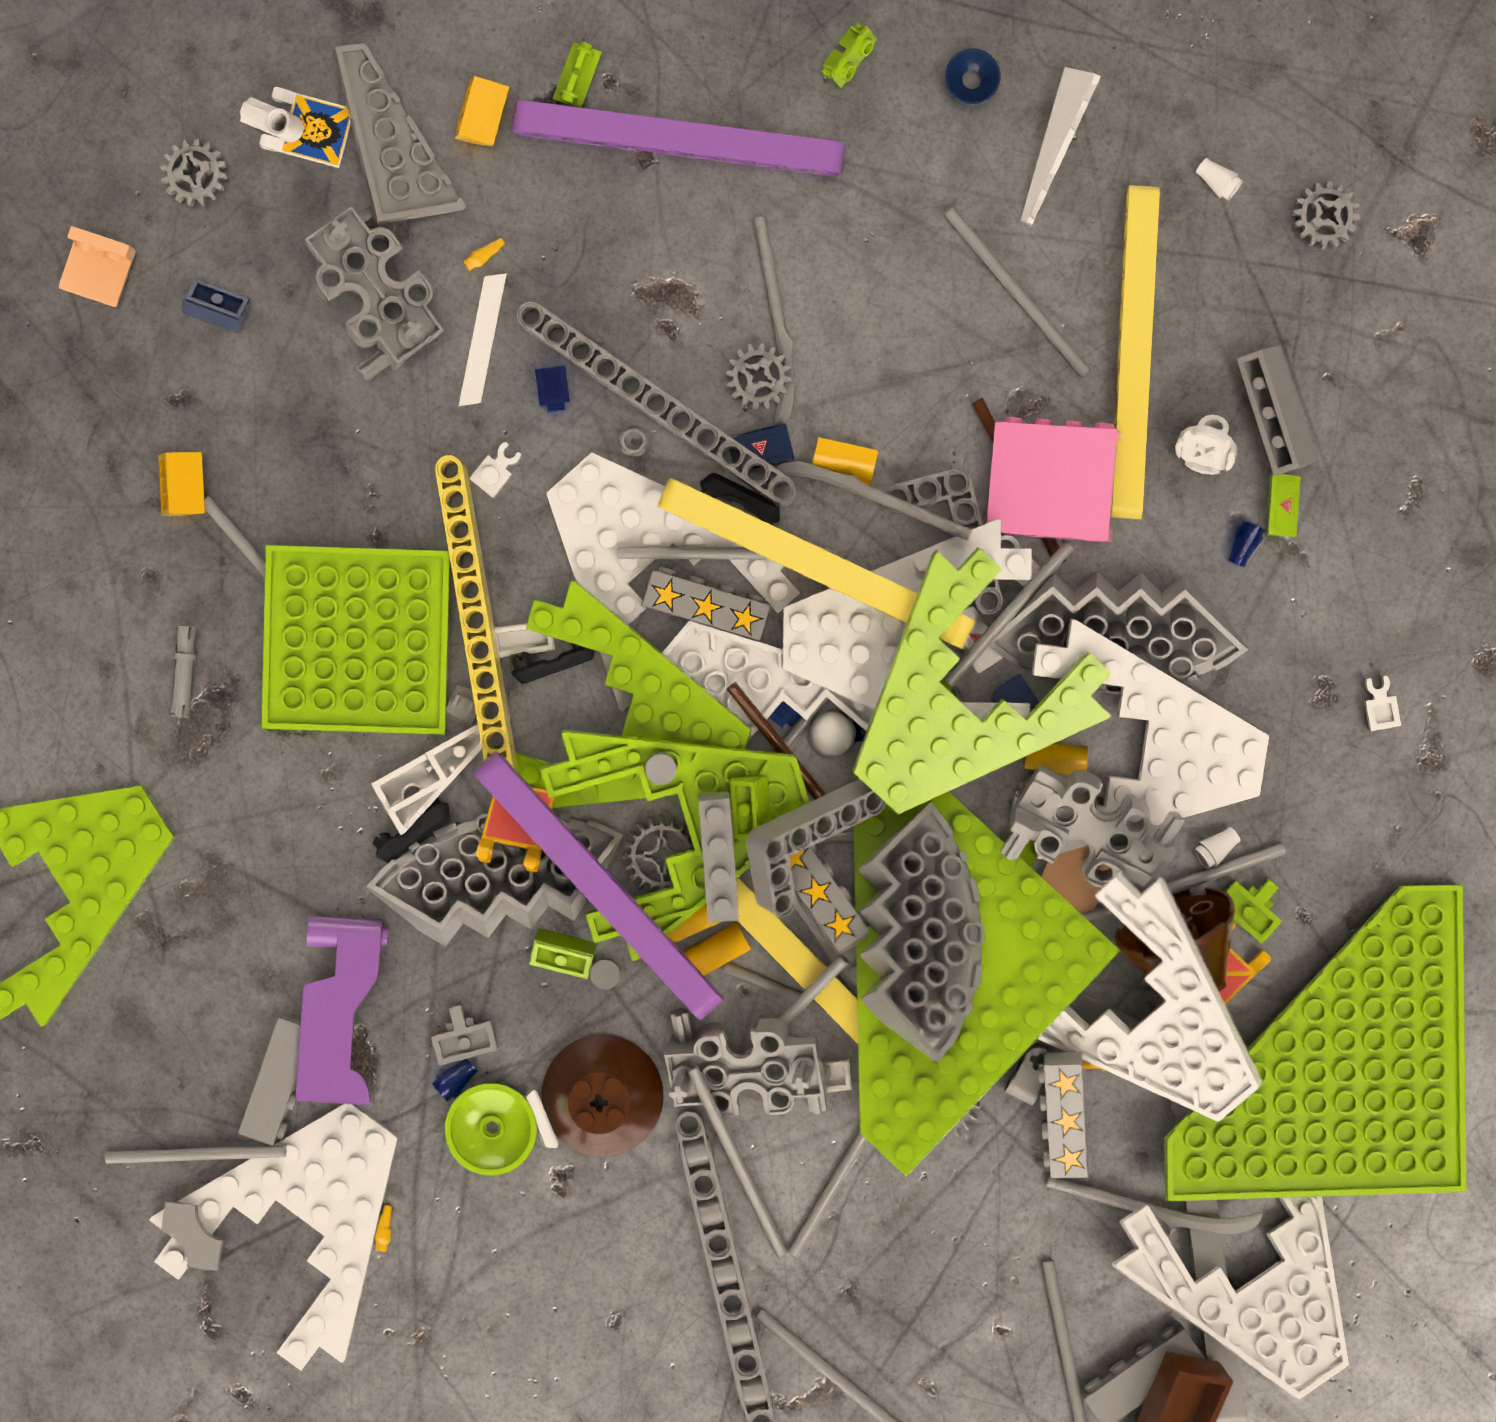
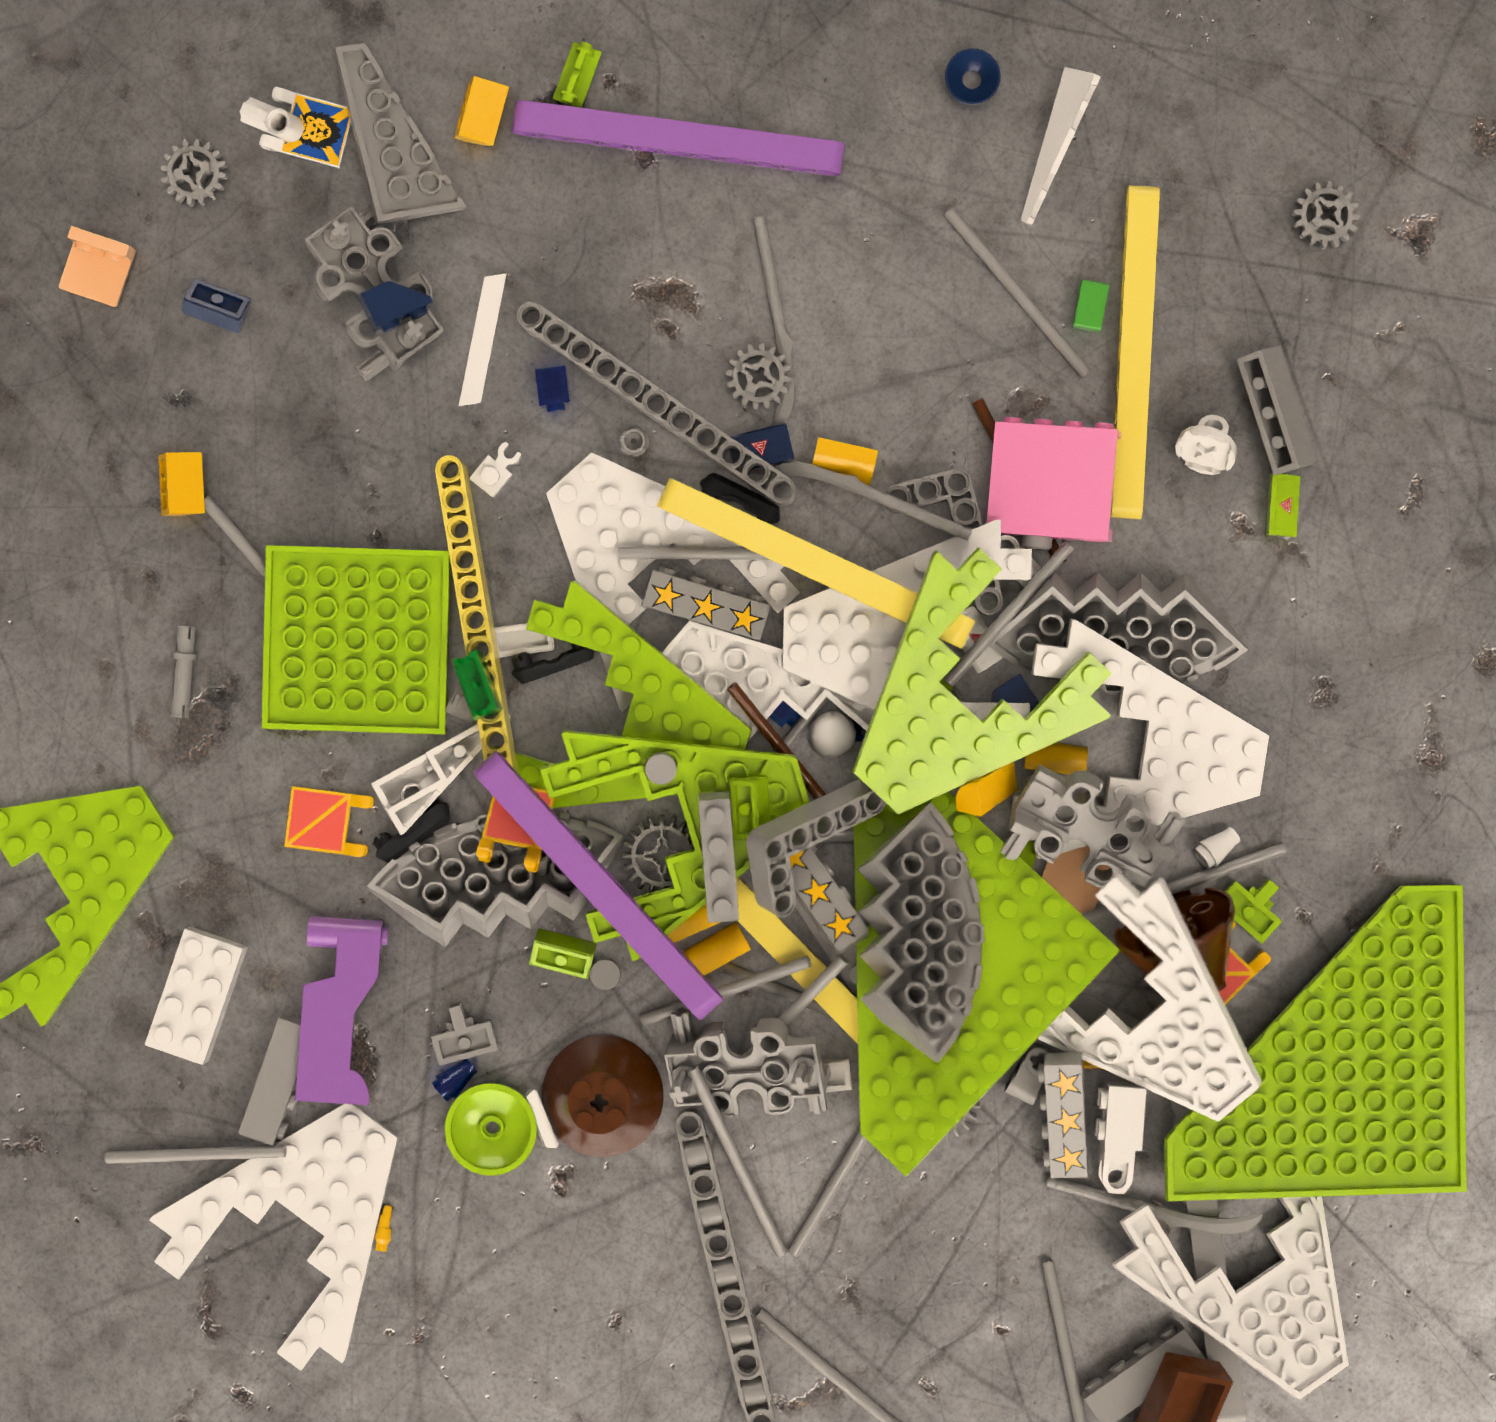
light grey tile [161,1200,223,1271] -> none
yellow piece [462,238,505,271] -> none
lime hinge [820,23,877,88] -> none
white cone [1196,158,1243,200] -> none
clear blue cone [1228,520,1265,568] -> none
white plate [1364,675,1401,731] -> none
none -> white brick [145,927,248,1065]
none -> coral flag [284,786,374,857]
none -> dark blue slope [358,281,433,333]
none -> green hinge [452,650,503,721]
none -> light grey piece [640,956,811,1026]
none -> yellow brick [956,762,1018,817]
none -> light grey tile [1021,535,1053,551]
none -> bright green piece [1072,279,1110,333]
none -> white brick [1094,1080,1146,1194]

